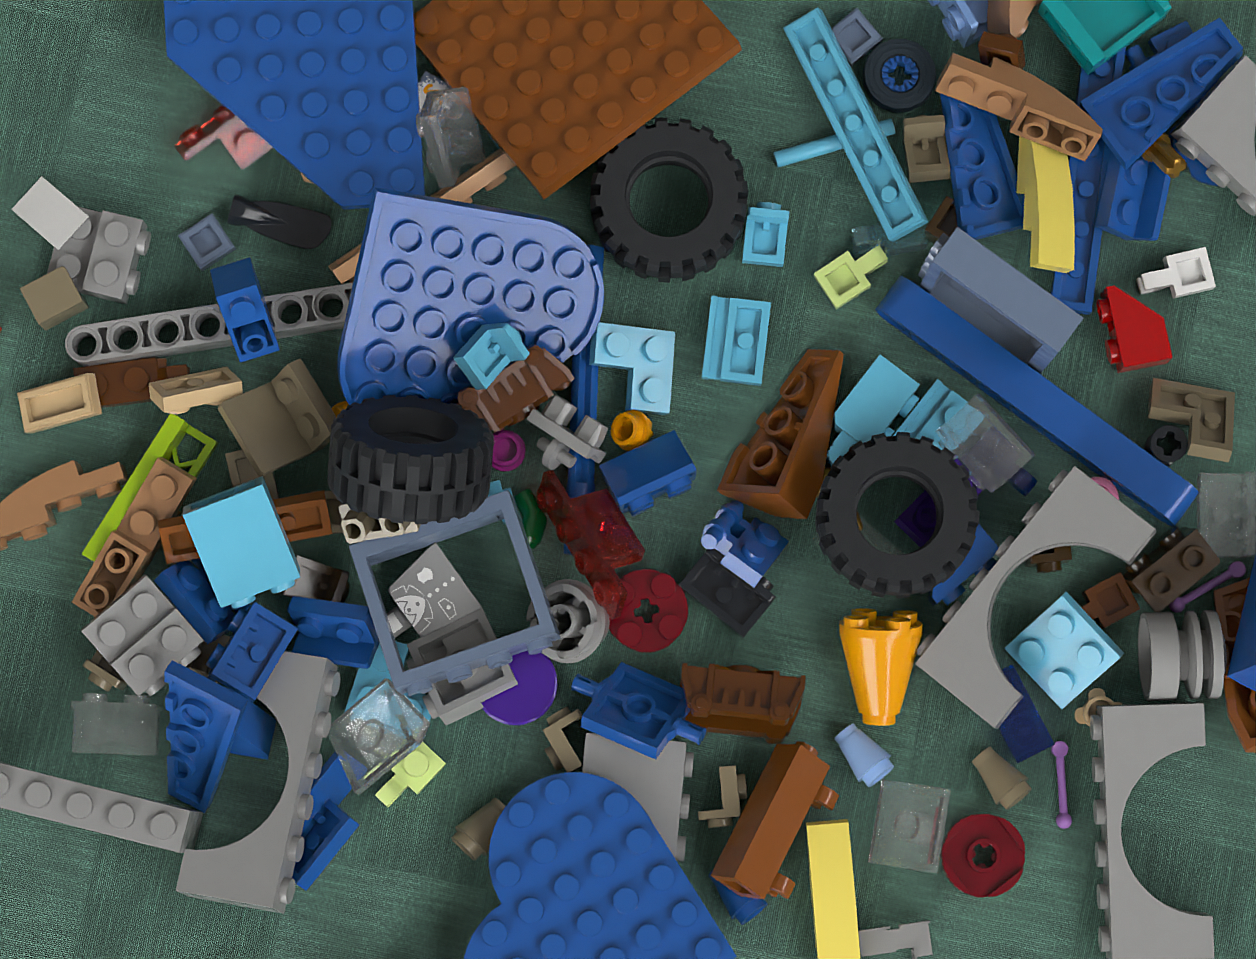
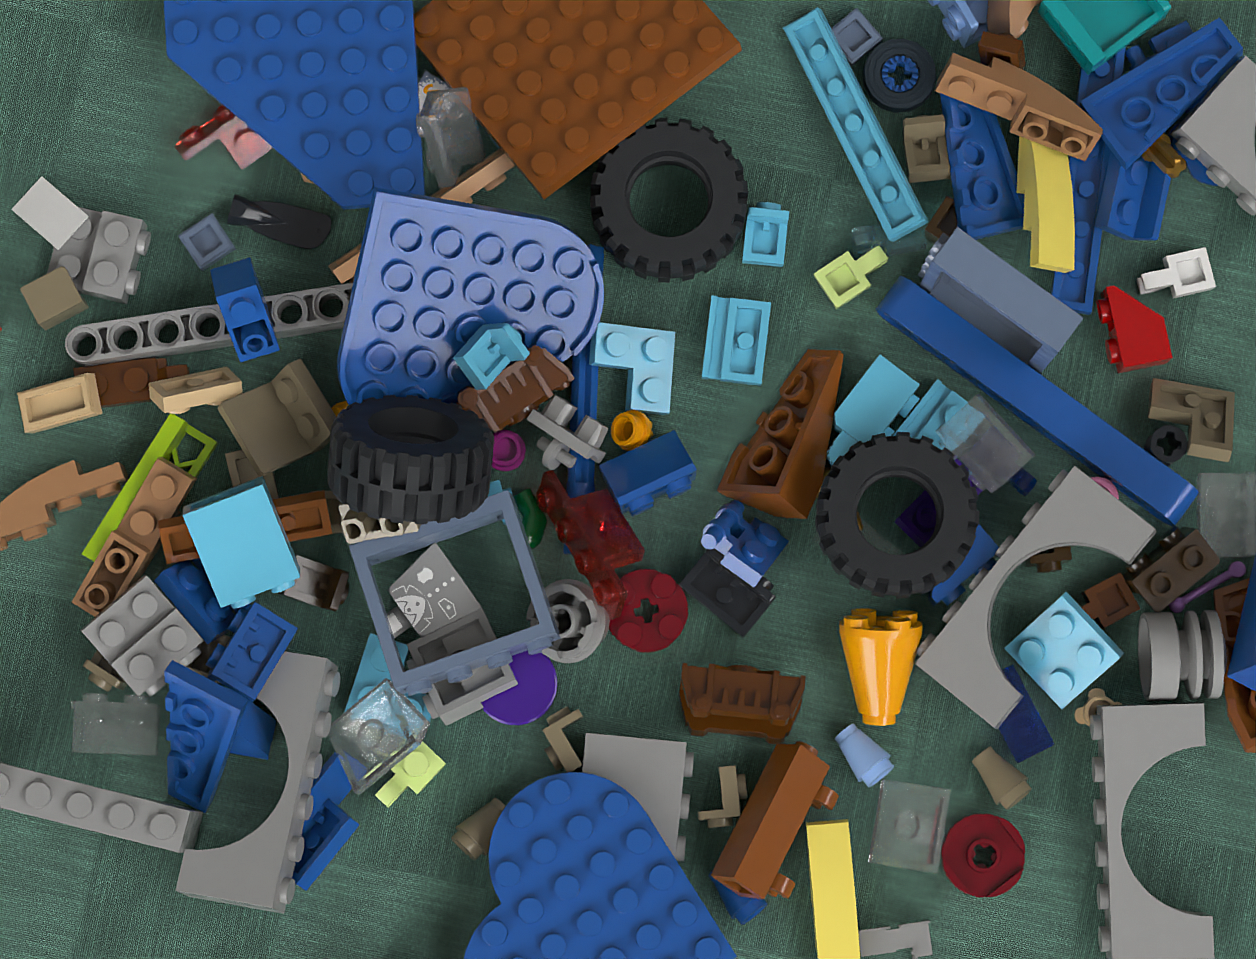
blue bracket [287,596,380,669] -> none
blue plate [571,662,706,760] -> none
medium azure bar [773,118,896,168] -> none
medium lavender hinge [1051,741,1072,829] -> none

